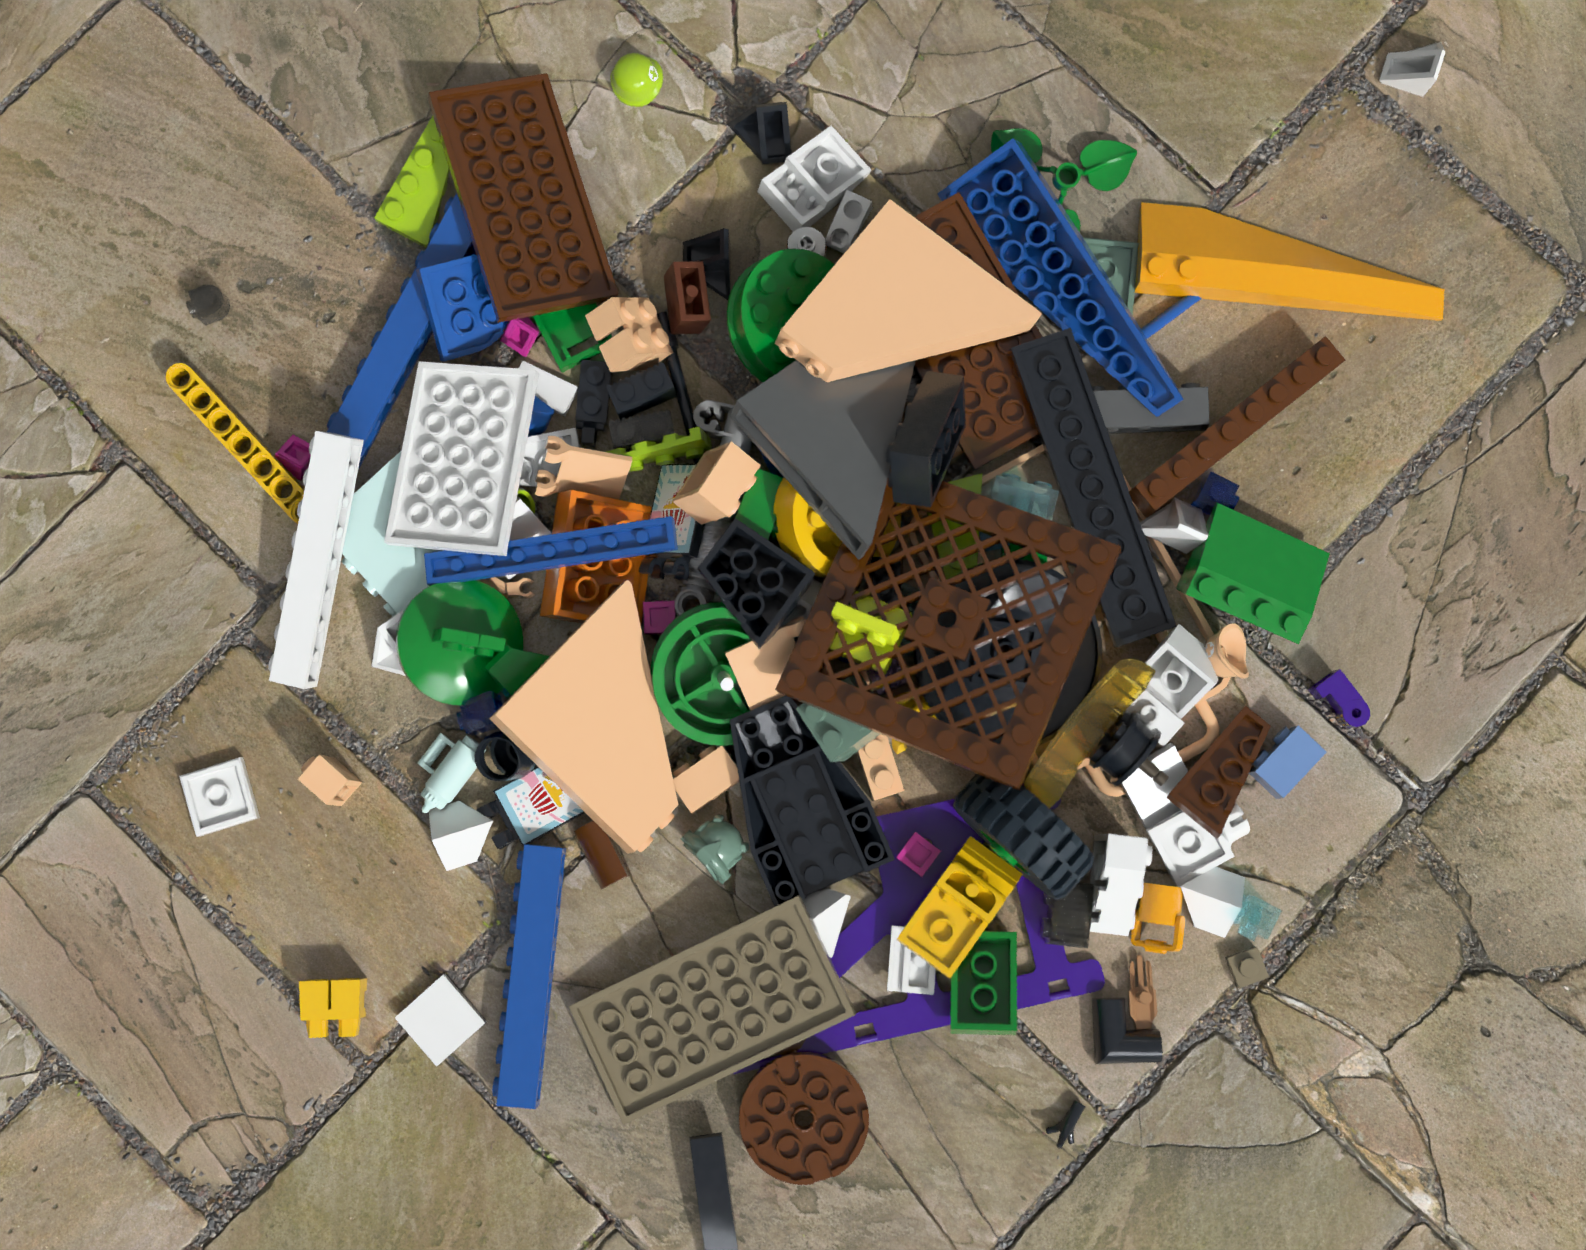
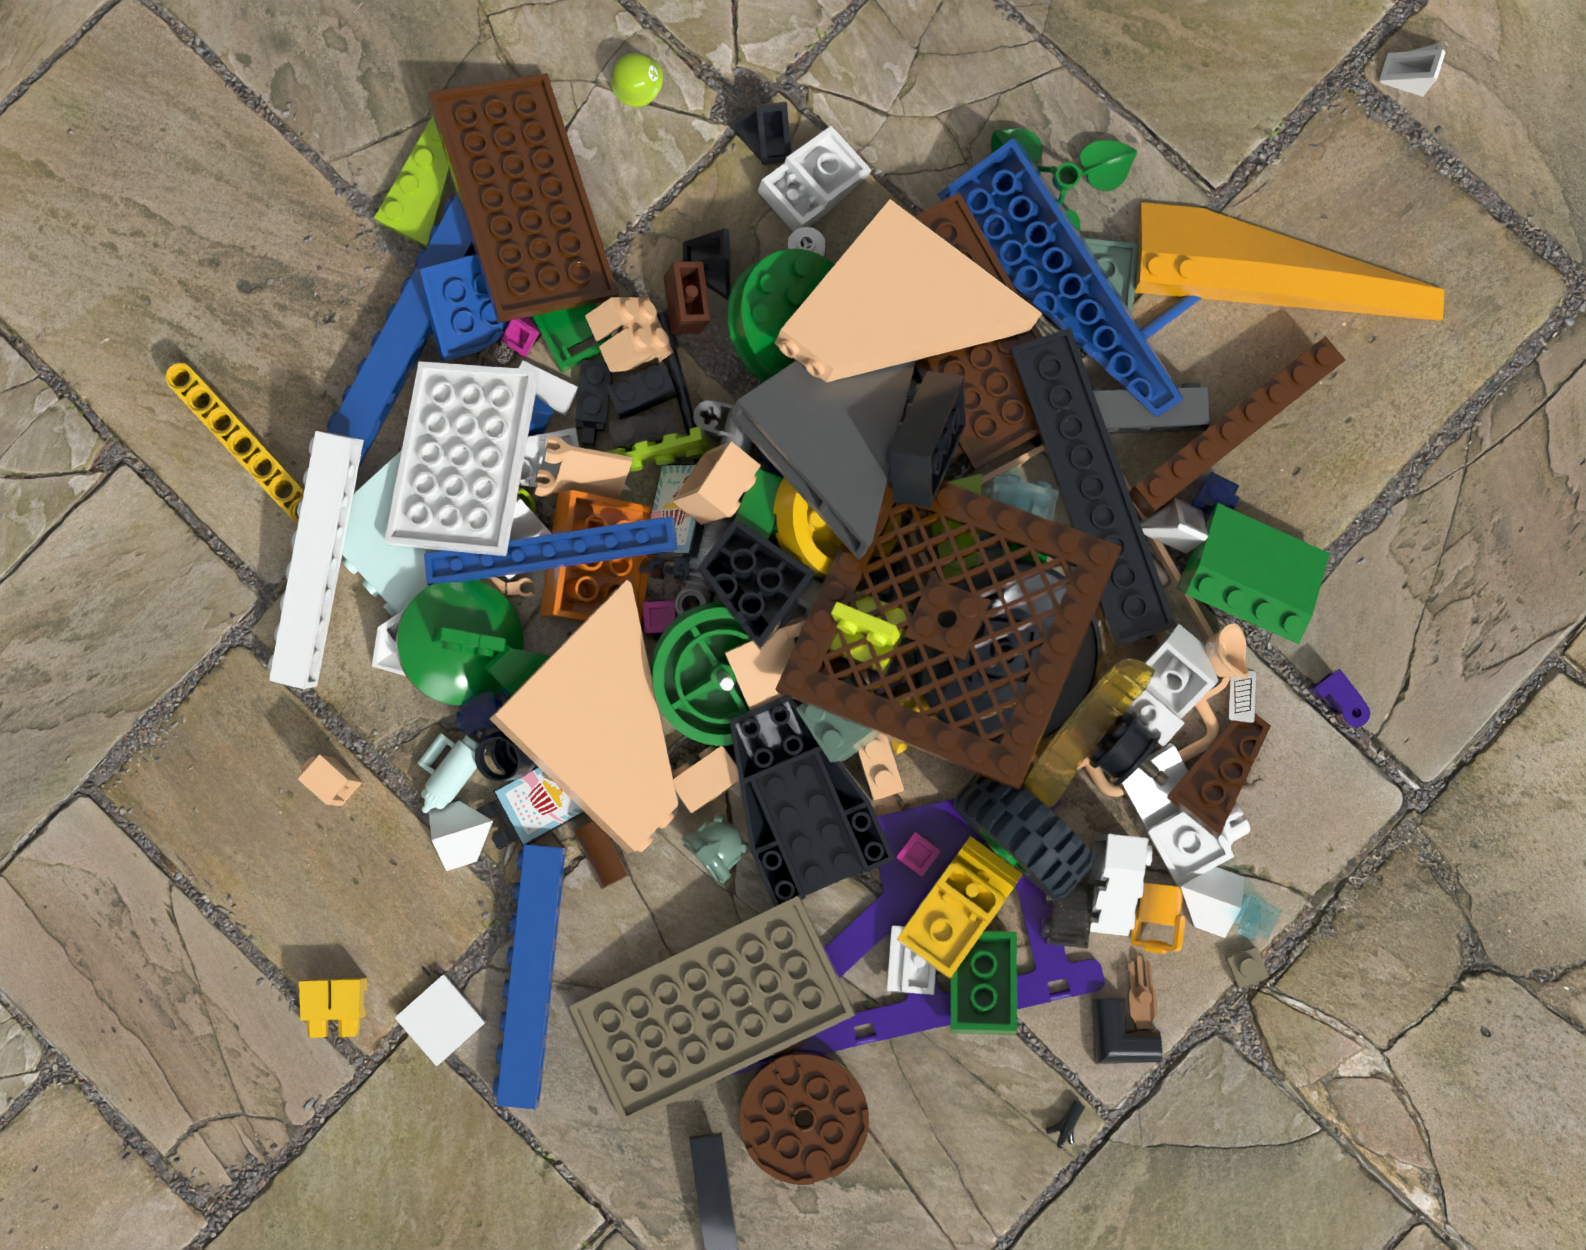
white tile [179,757,260,837] -> none
clear smoke plate [186,285,230,326] -> none
dark pink slope [275,435,311,481] -> none
white slope [803,888,851,958] -> none
white leg [826,190,872,253] -> none
medium blue brick [1249,725,1327,799] -> none
none -> white sticker [1229,671,1256,723]

